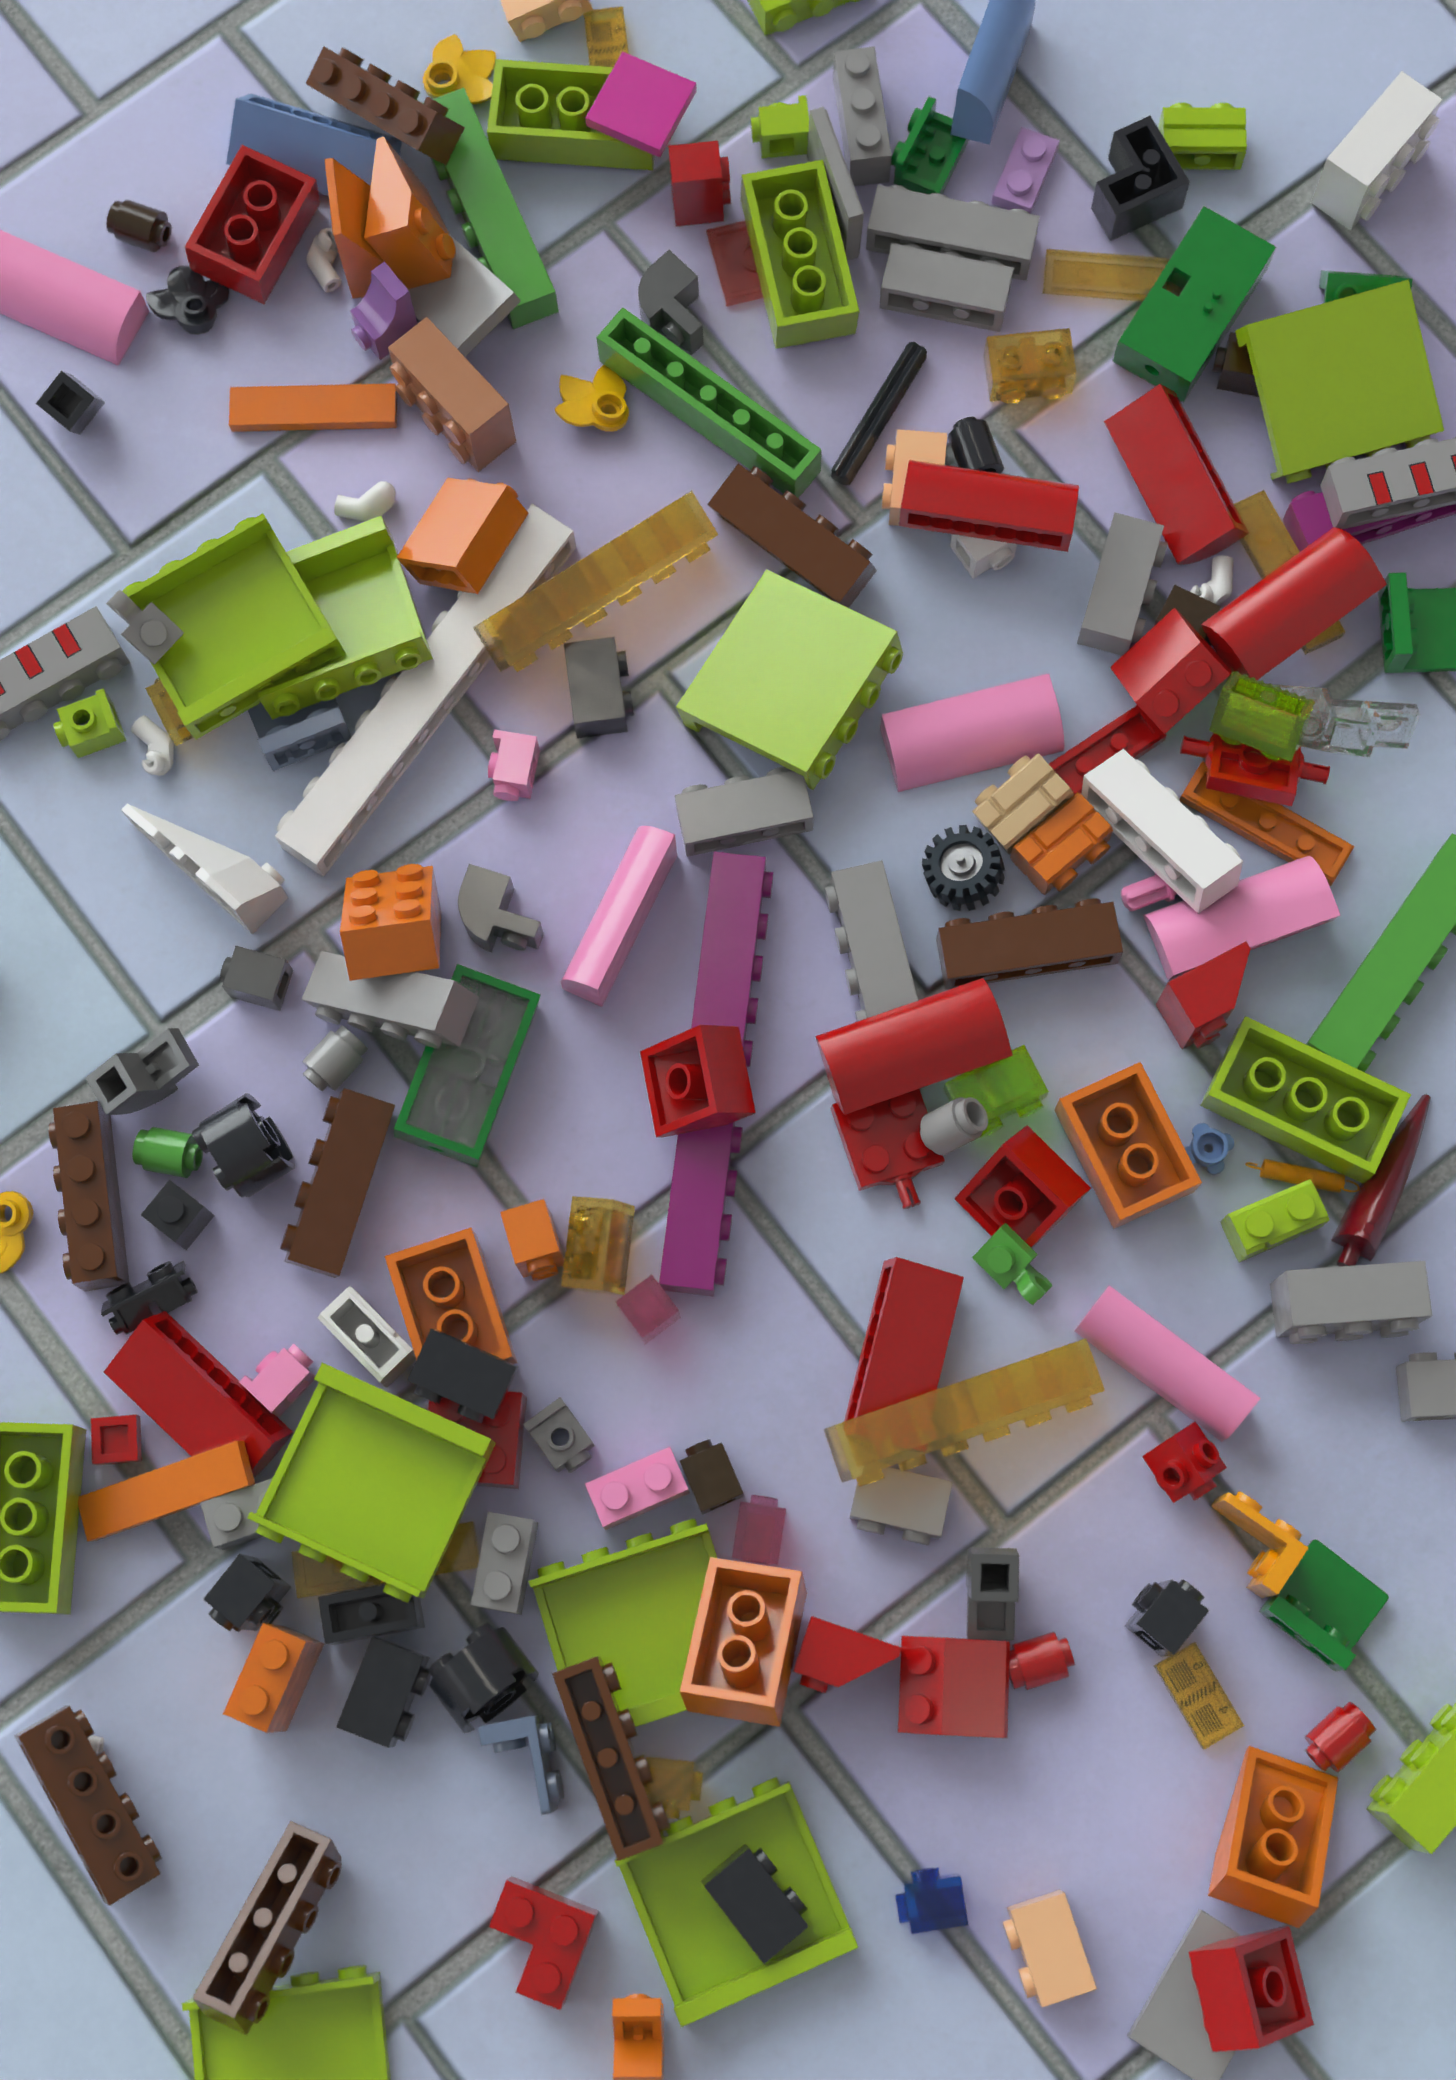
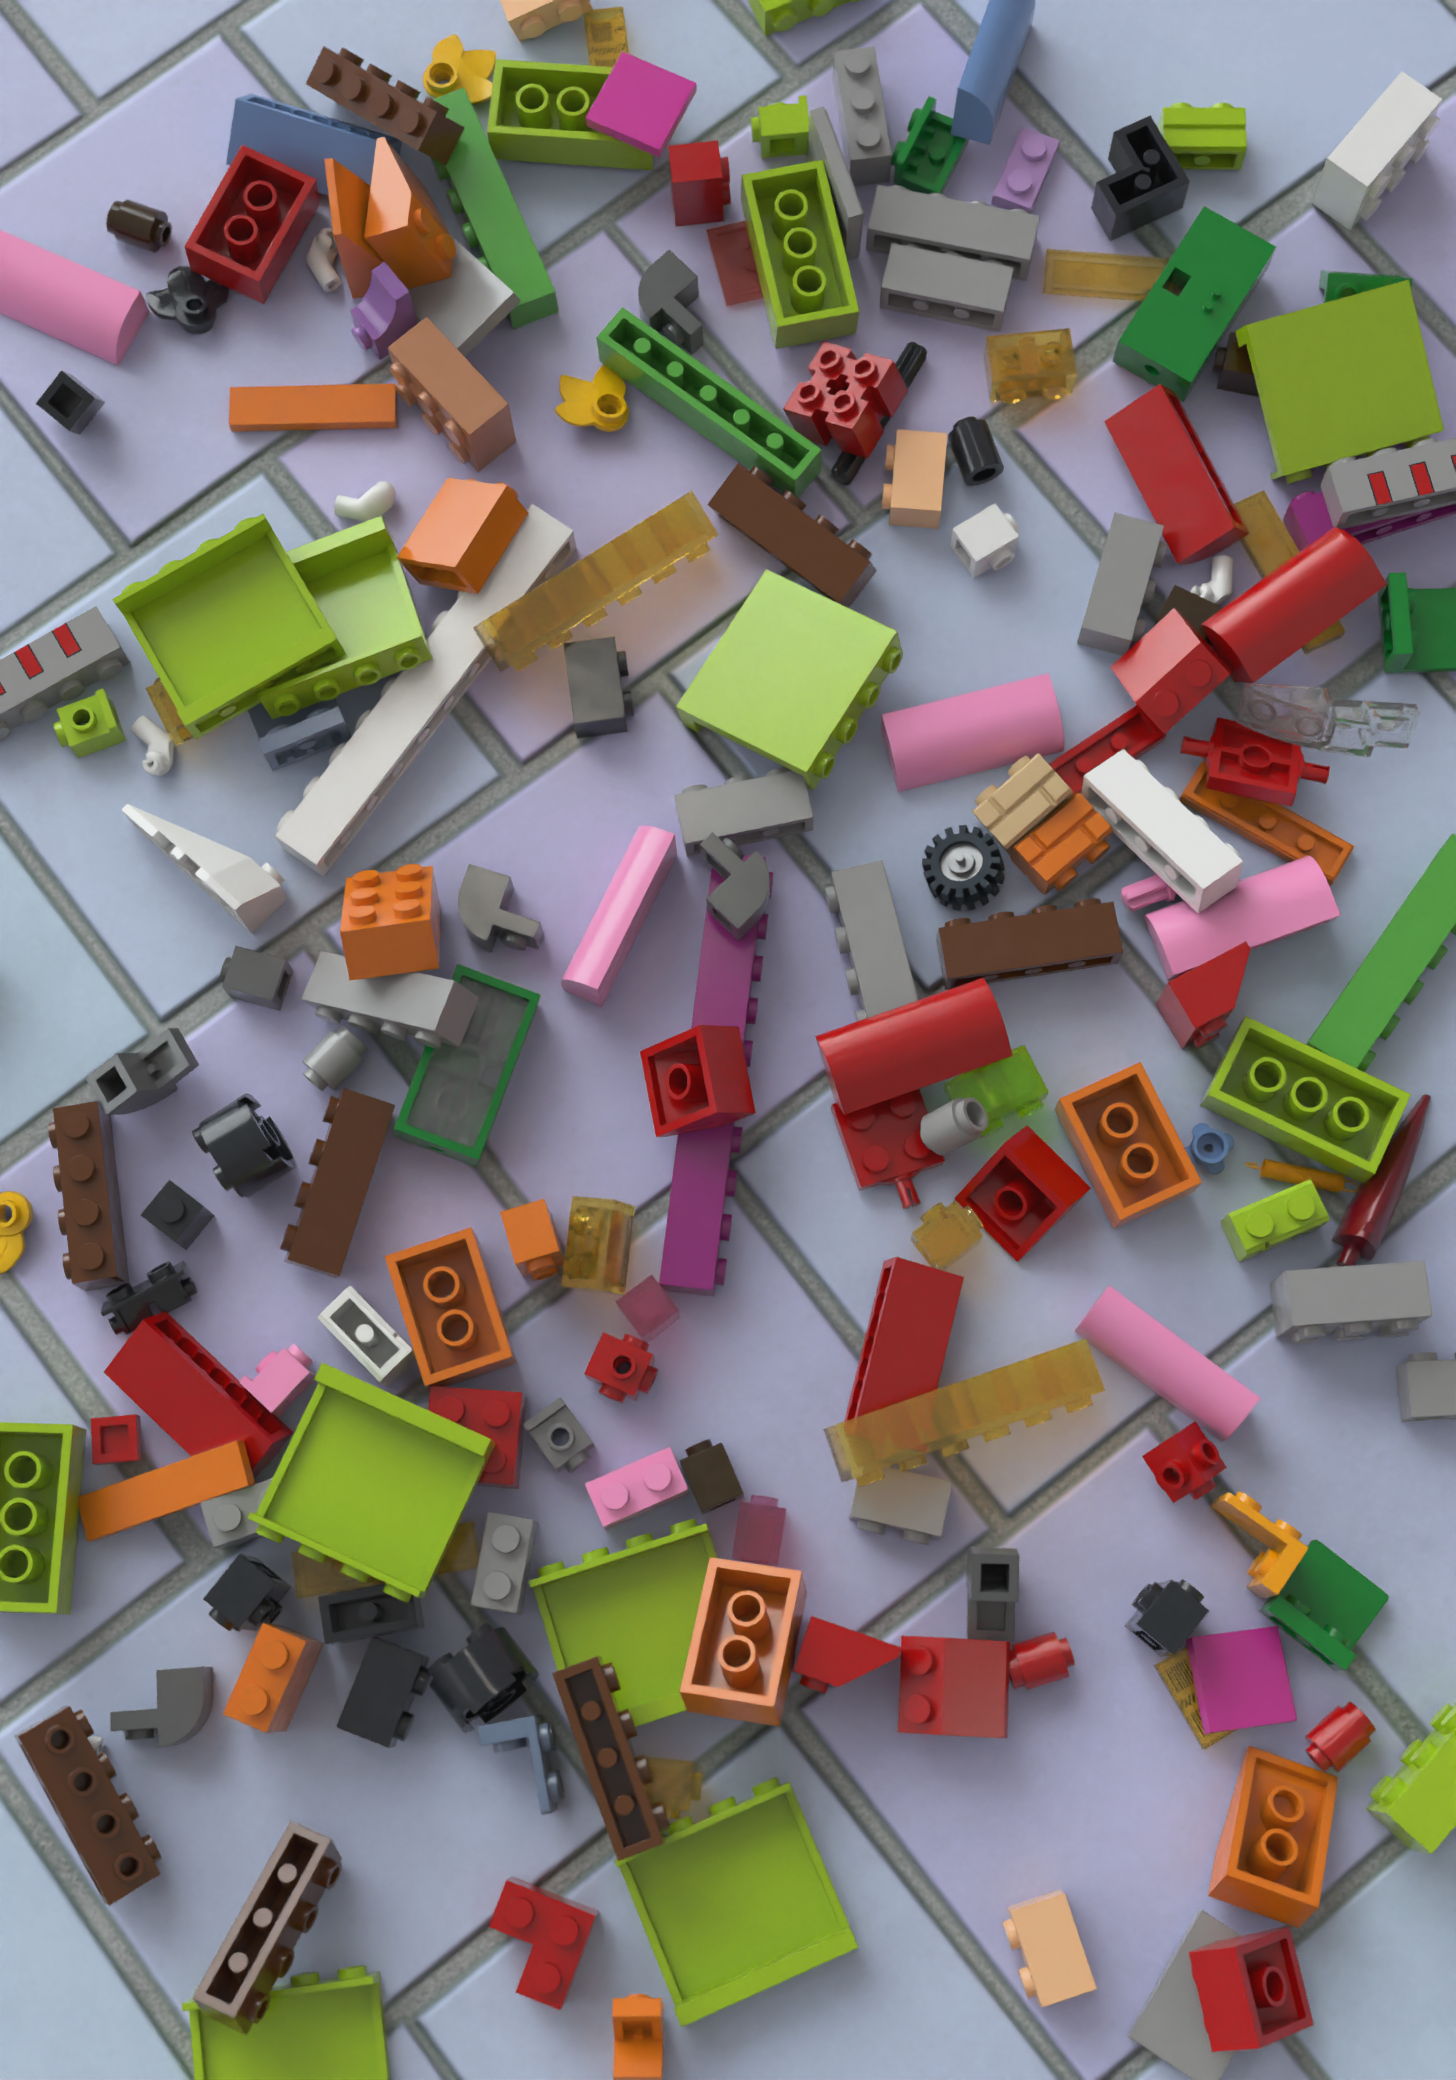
light grey plate [106,590,184,665] -> none
bright green brick [132,1127,203,1178] -> none
black brick [407,1328,519,1423] -> none
bright pink brick [488,729,540,801] -> none
black brick [701,1844,809,1964] -> none
clear blue brick [895,1867,969,1934] -> none
red brick [899,460,1079,552] -> none
bright green plate [972,1223,1053,1305] -> none
clear neon green brick [1209,671,1315,762] -> none
none -> dark grey brick [110,1667,213,1747]
none -> red brick [584,1332,659,1404]
none -> dark grey brick [700,832,770,941]
none -> red brick [783,342,908,459]
none -> clear yellow brick [910,1200,983,1271]
none -> dark pink tile [1186,1626,1297,1734]

